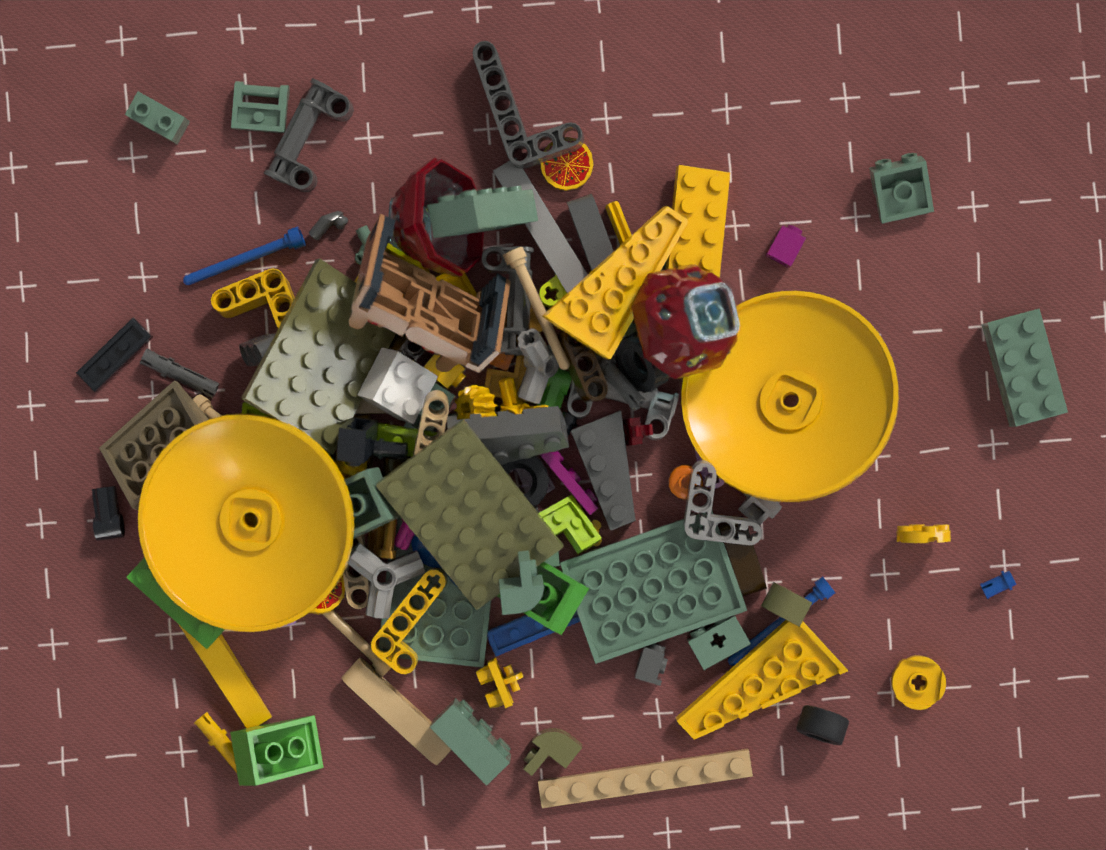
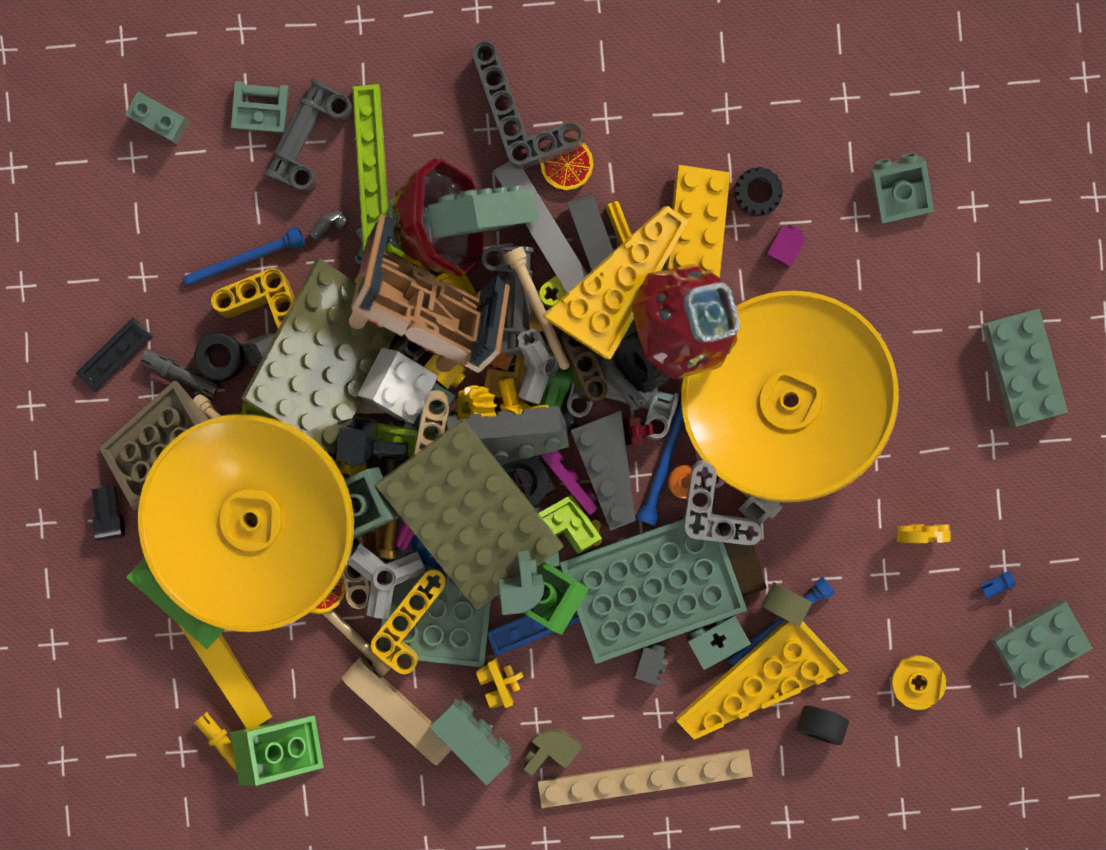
none -> black tyre [194,333,244,381]
none -> lime tile [352,84,392,254]
none -> blue piece [635,402,684,526]
none -> black tyre [734,167,783,216]
none -> sand green brick [990,599,1093,689]

